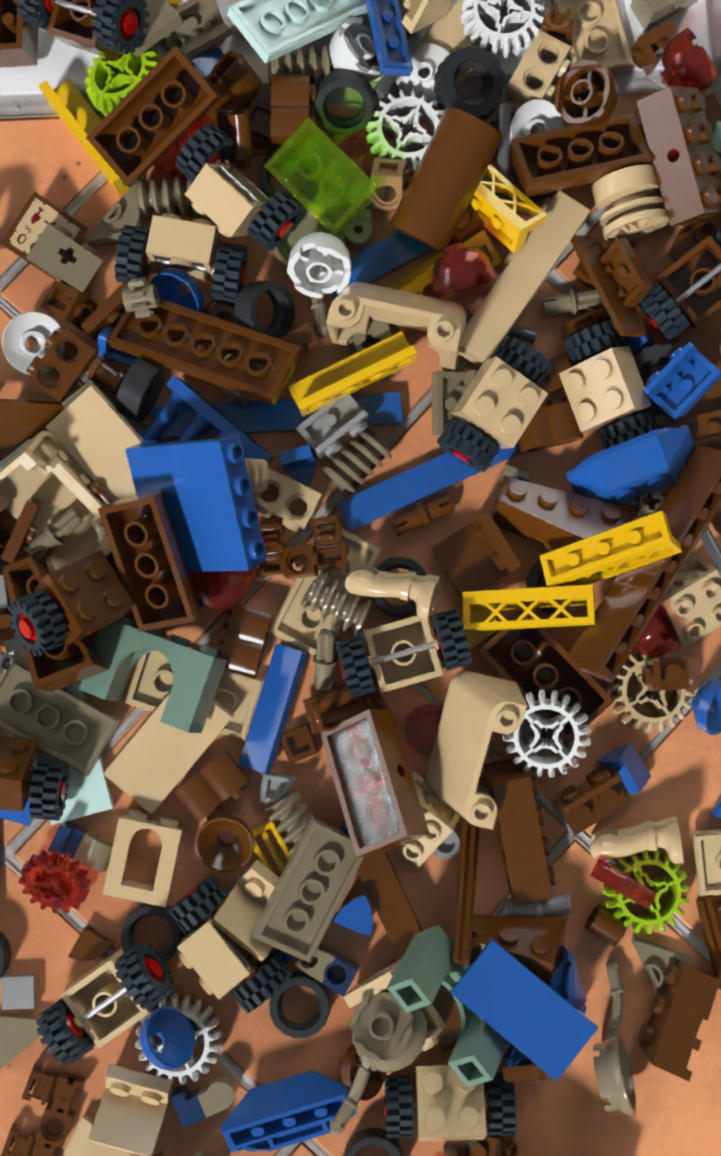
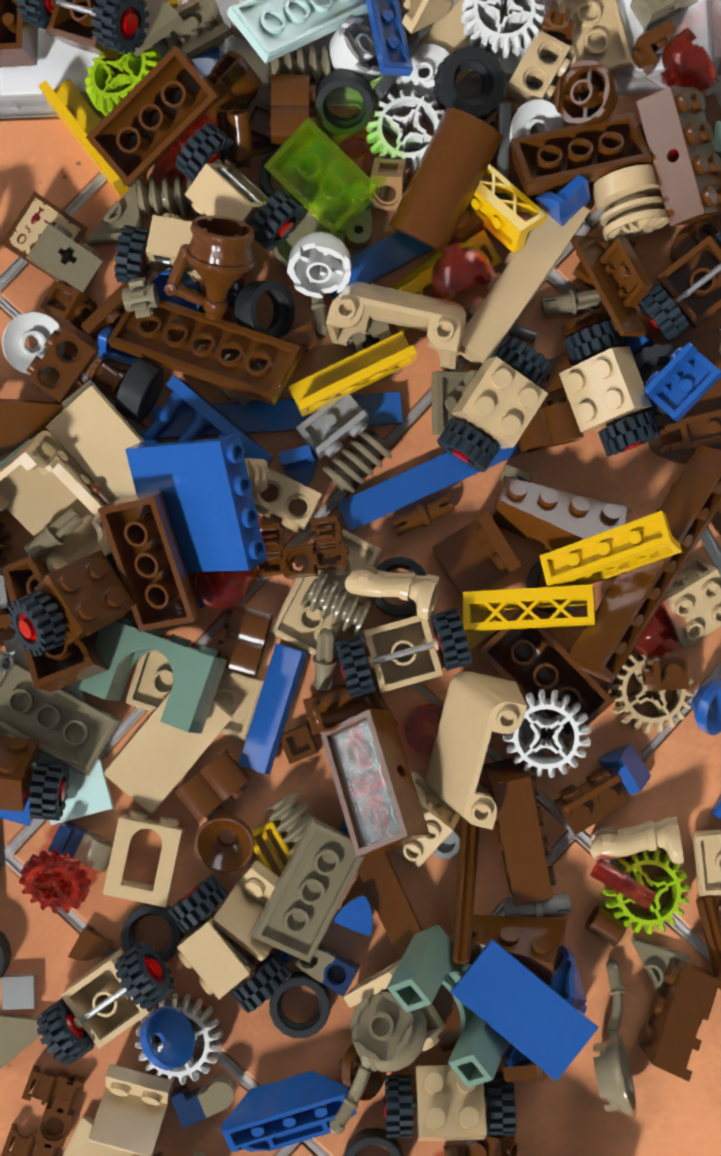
reddish brown plate [1,497,42,564] -> none
light grey tile [258,773,295,804] -> none
blue wedge [566,425,694,504] -> none
dark tan gear [627,490,666,519] -> none
none -> reddish brown piece [164,216,256,321]
none -> blue tile [535,174,590,226]

